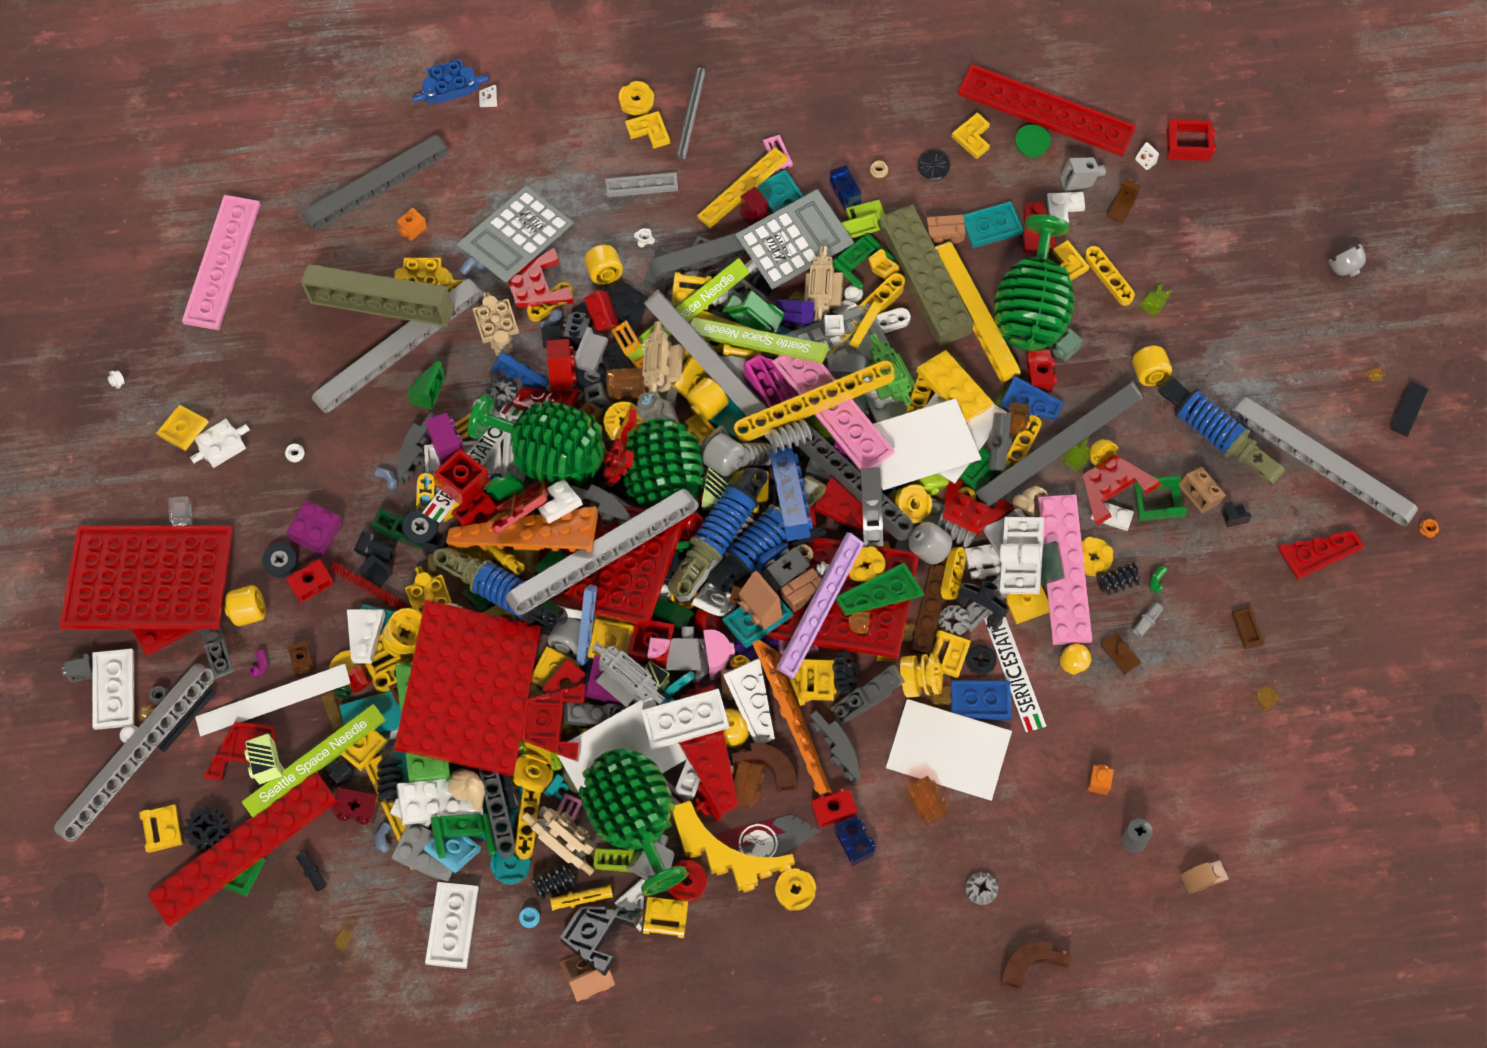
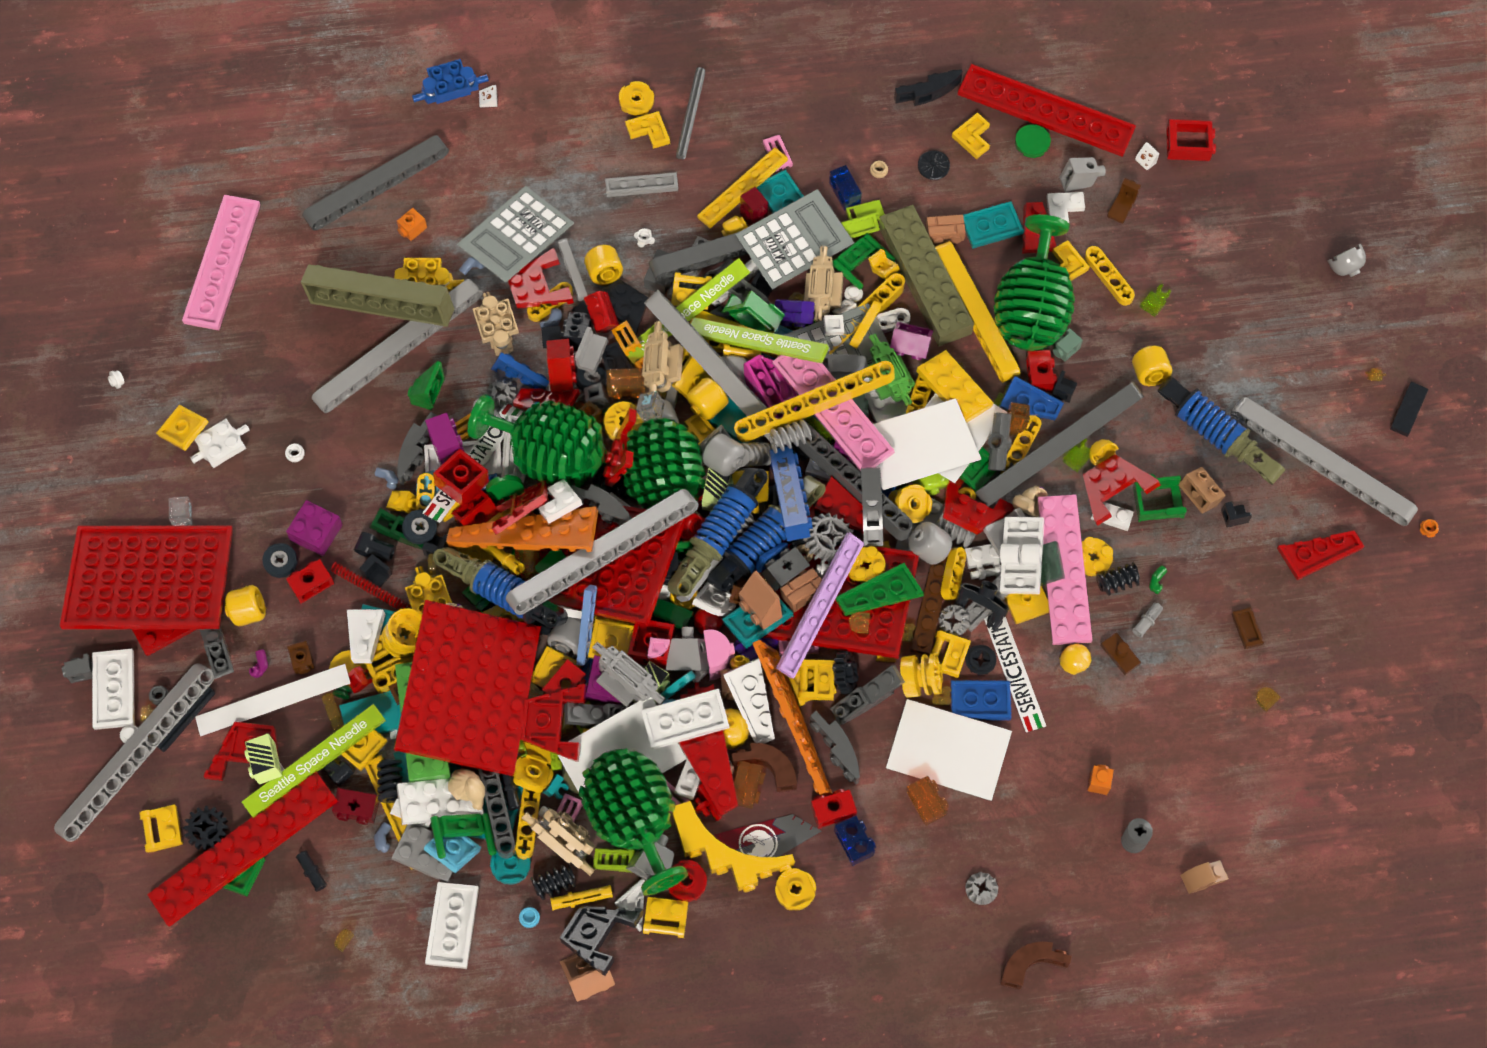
none -> yellow bracket [386,491,417,514]
none -> light grey beam [557,238,587,302]
none -> yellow head [721,216,748,237]
none -> light grey gear [803,513,854,565]
none -> brick [890,322,934,360]
none -> black slope [894,69,963,106]
none -> black panel [1052,370,1077,403]

